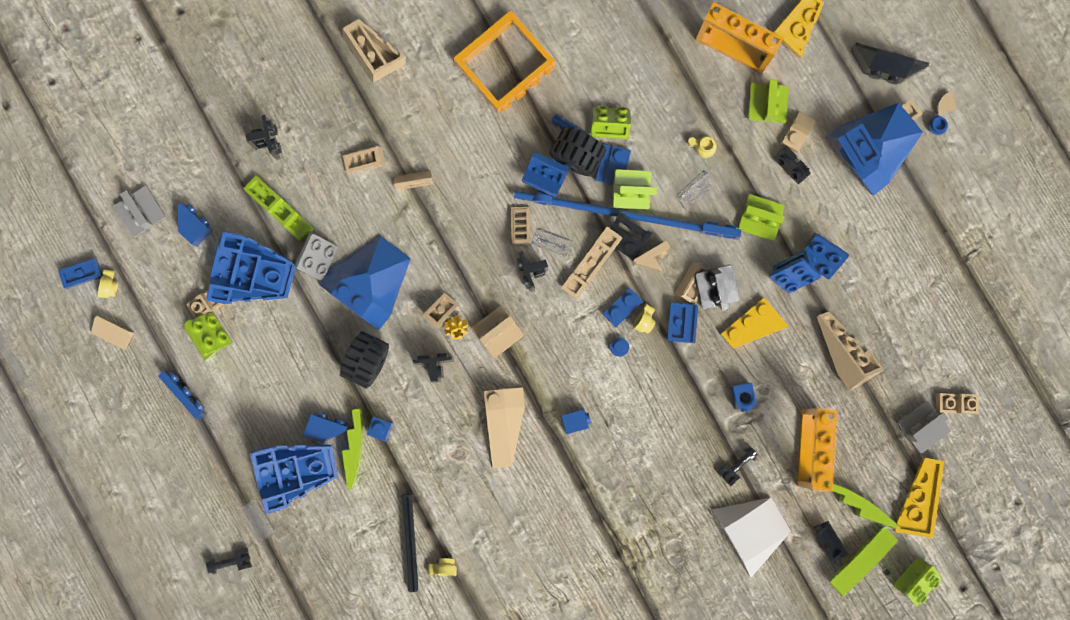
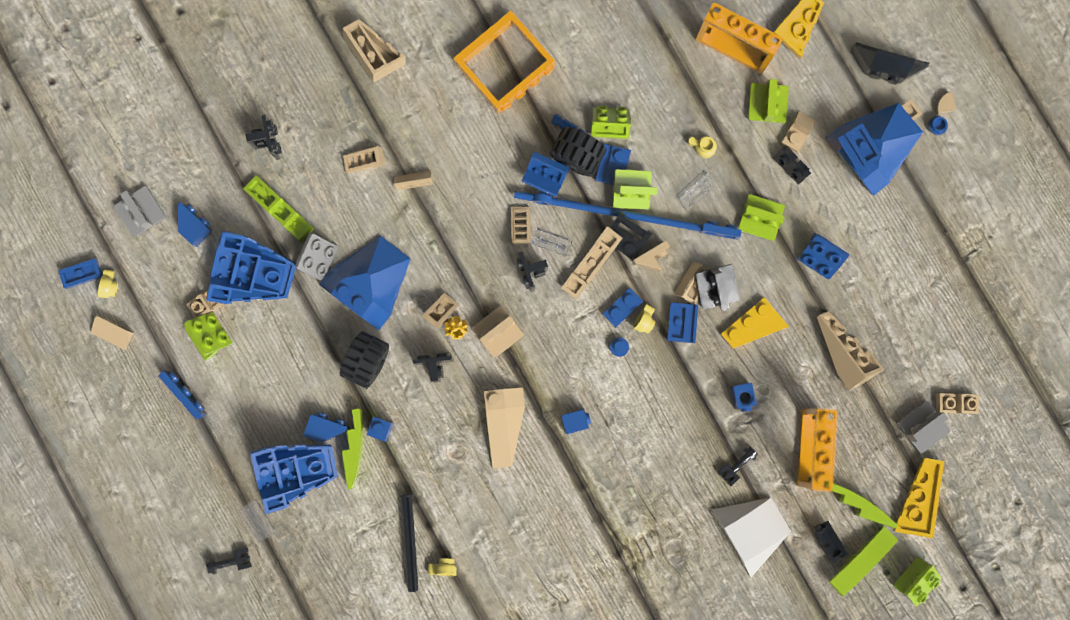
blue bracket [769,249,821,293] -> none

